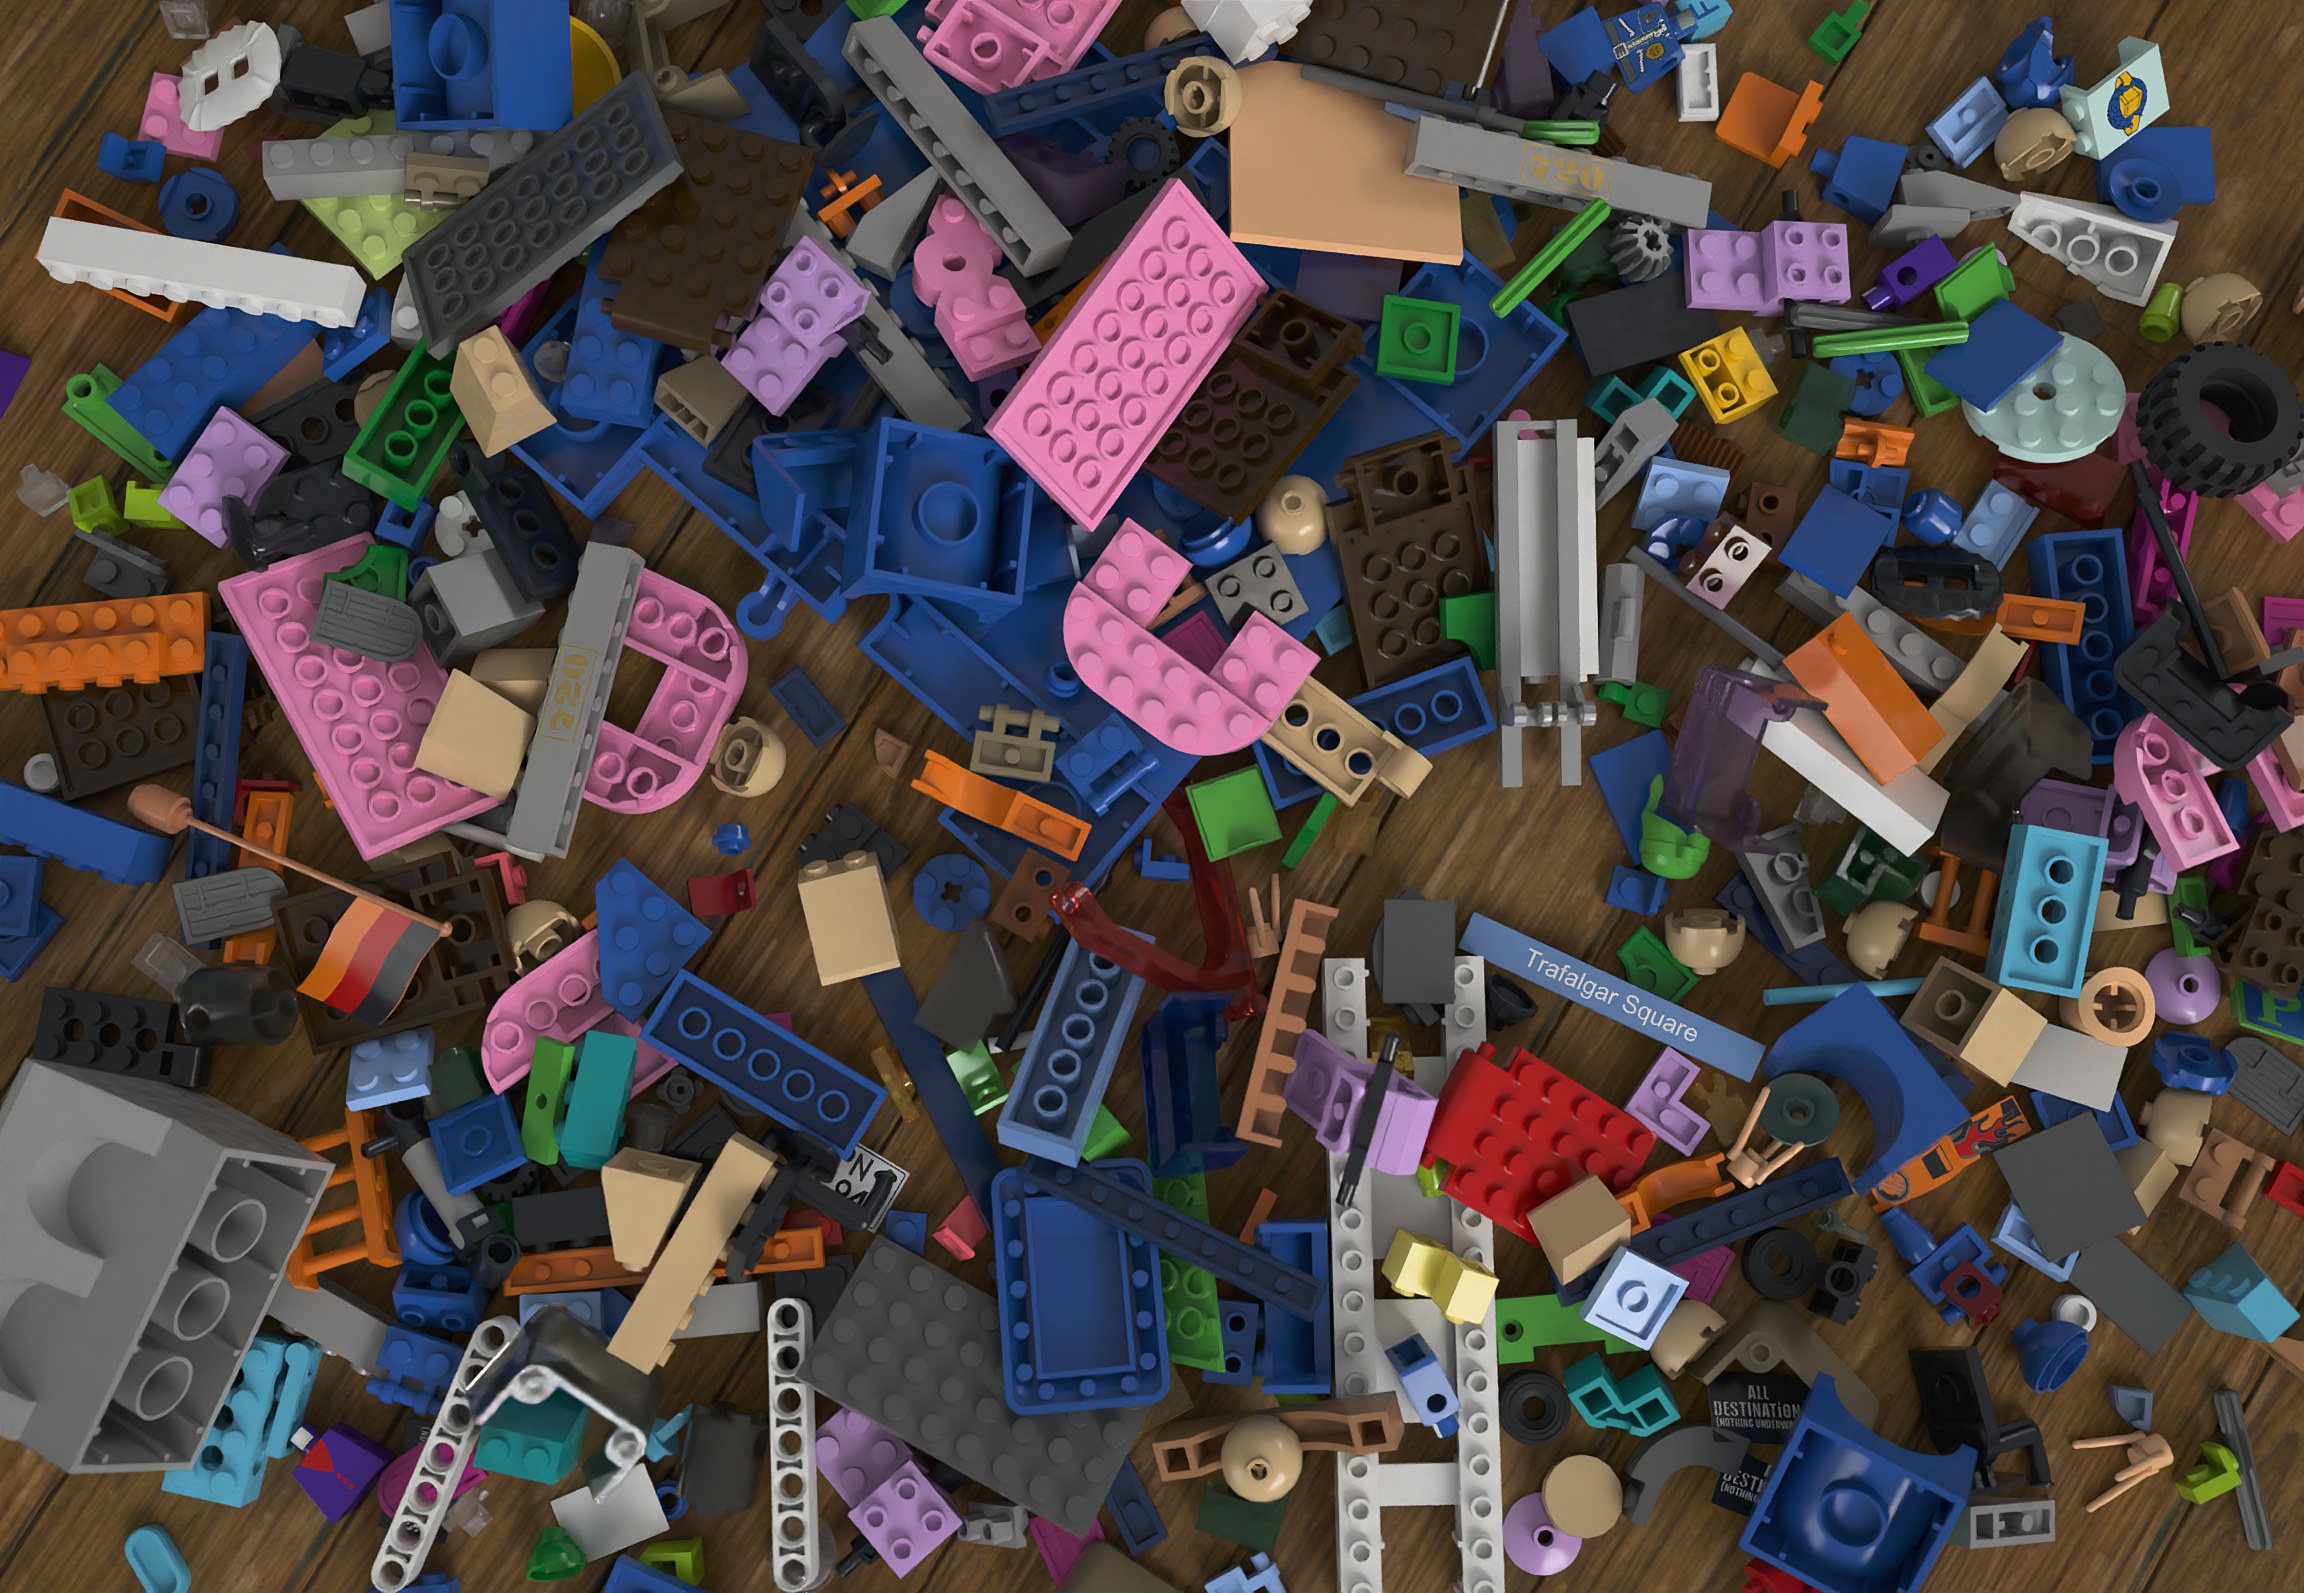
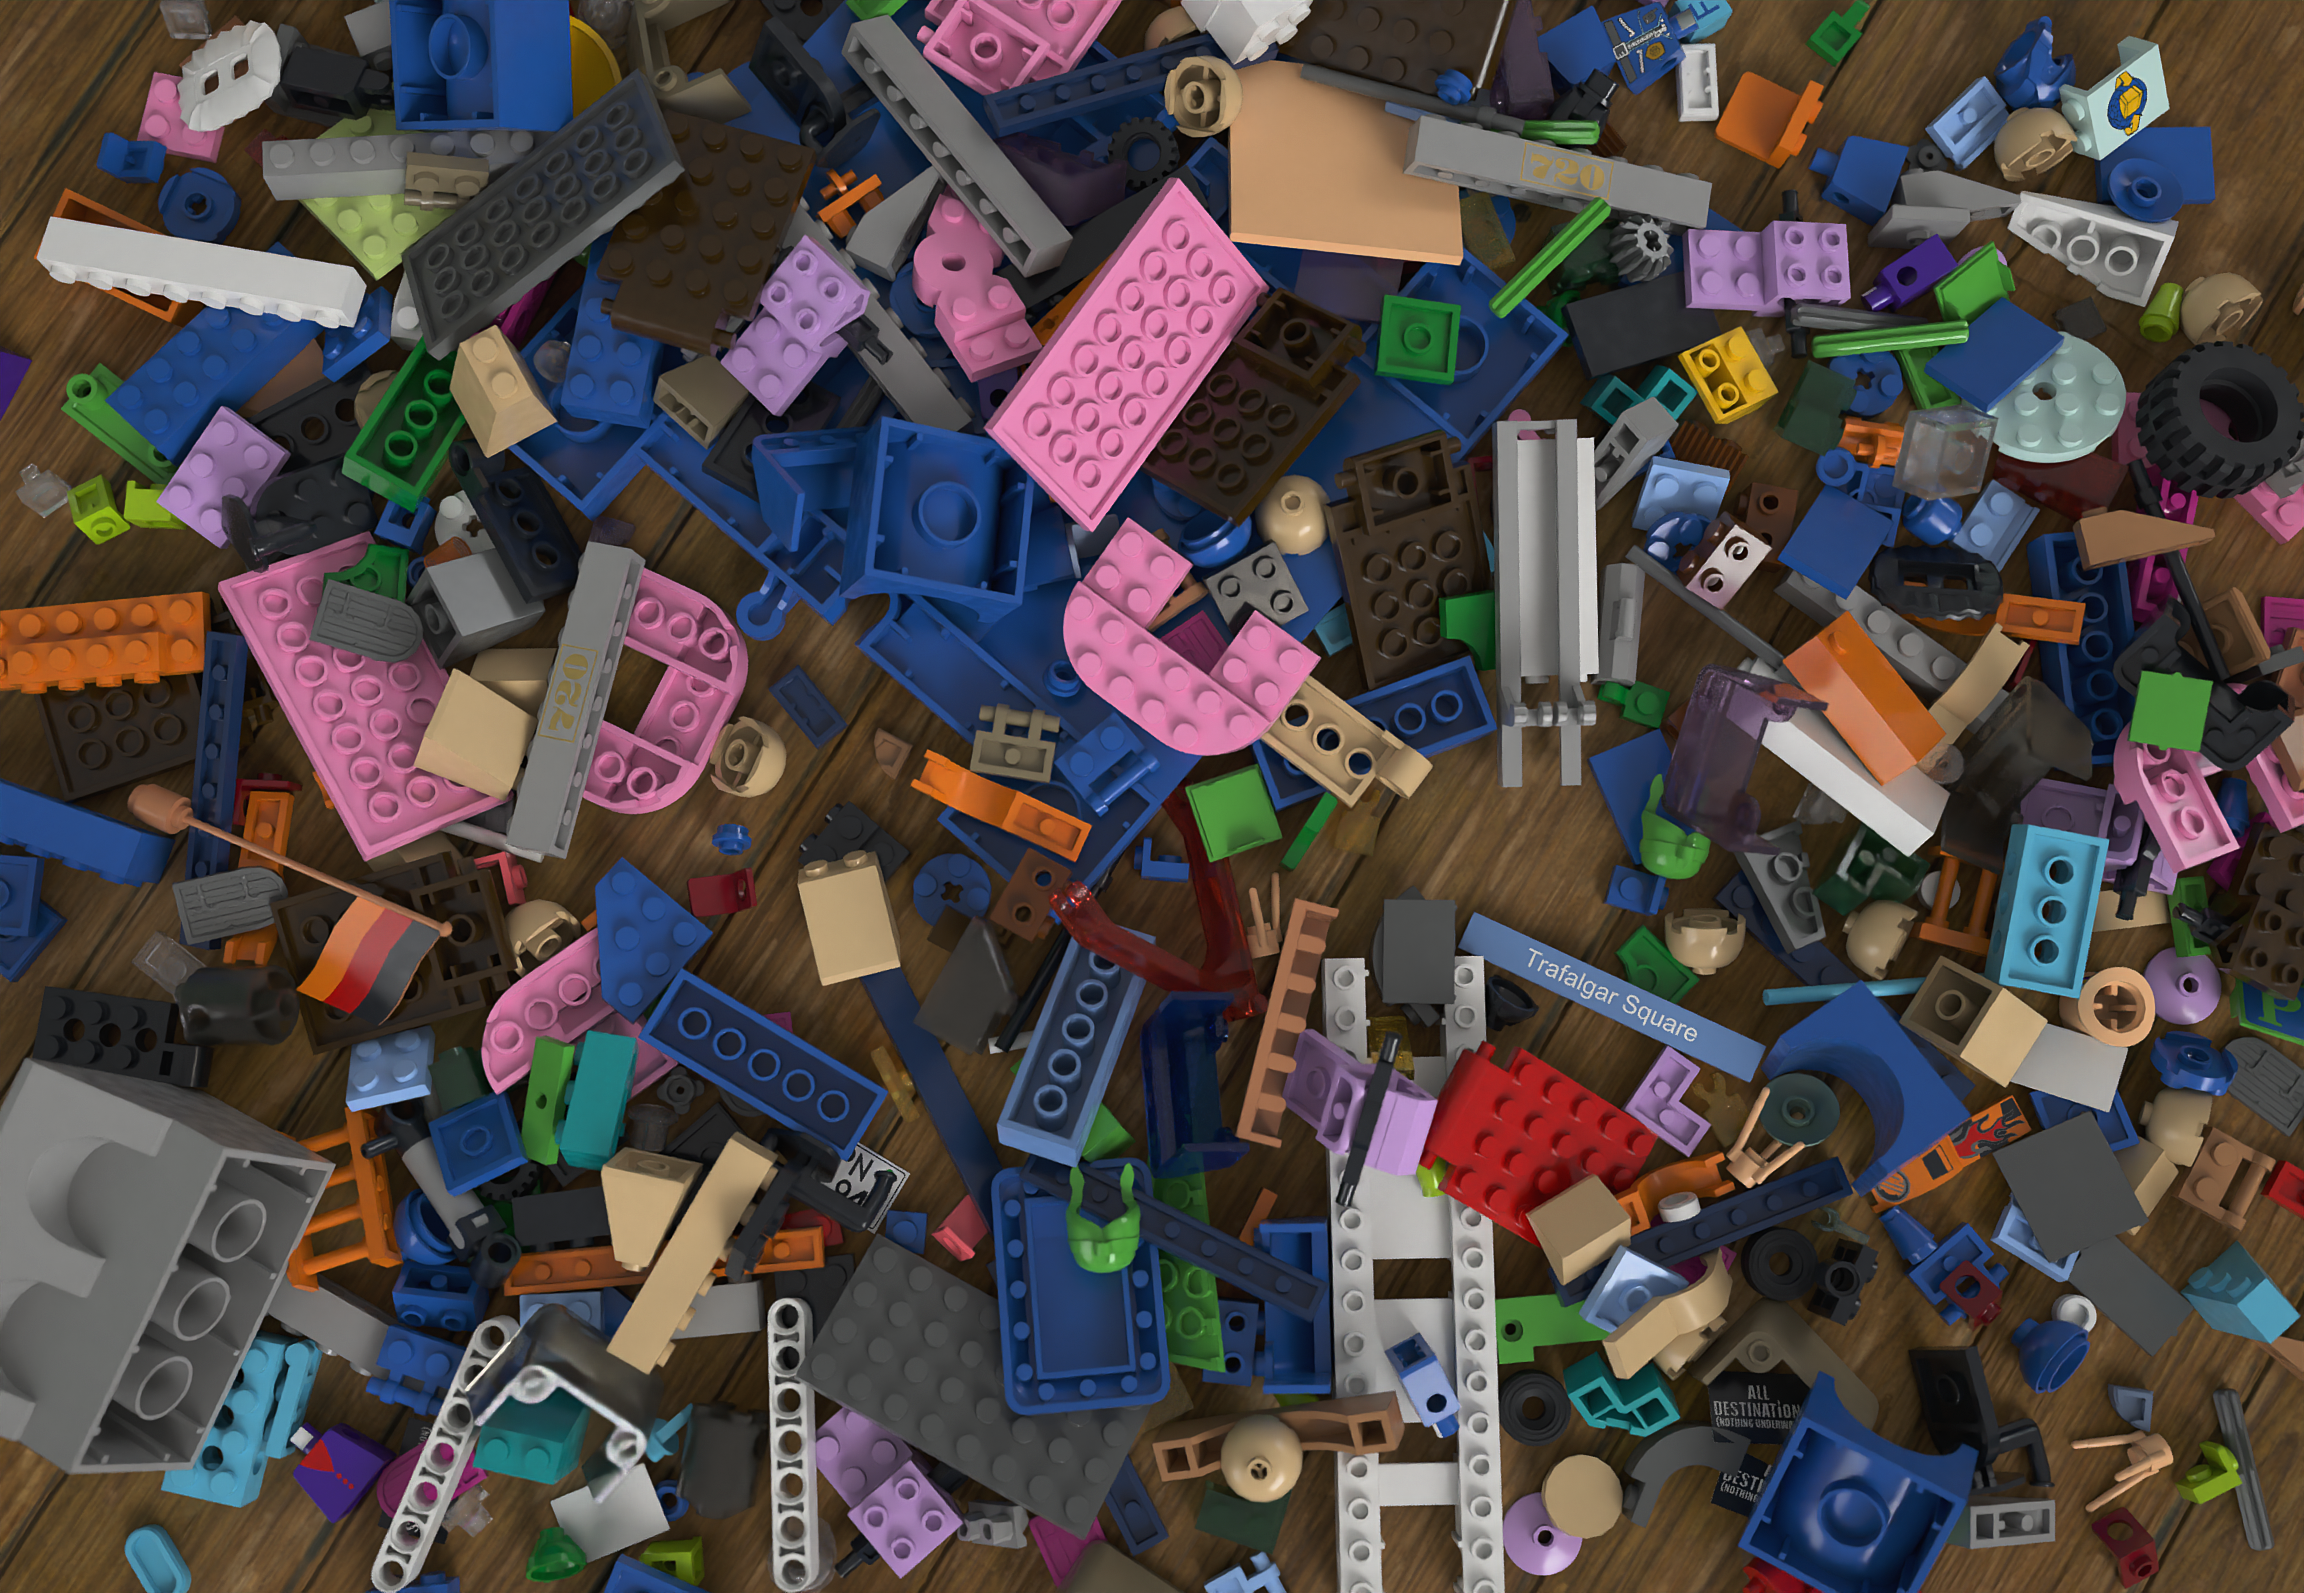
white tile [24,753,61,794] -> none
dark grey bracket [74,527,178,599] -> none
bright green bracket [945,1037,1009,1116] -> none
light yellow brick [1381,1227,1499,1325] -> none
none -> orange piece [424,536,472,568]
none -> dark brown tile [927,904,981,959]
none -> bright green hair [1065,1162,1141,1273]
none -> blue plate [1435,69,1473,105]
none -> tan piece [1602,1247,1733,1379]
none -> white tile [1658,1192,1701,1222]
none -> blue tile [1816,447,1856,486]
none -> clear brick [1892,404,1999,501]
none -> clear tile [1922,743,1965,784]
none -> medium nougat slope [2073,507,2216,571]
none -> dark red bracket [2091,1507,2159,1589]
none -> bright green piece [2127,671,2213,752]

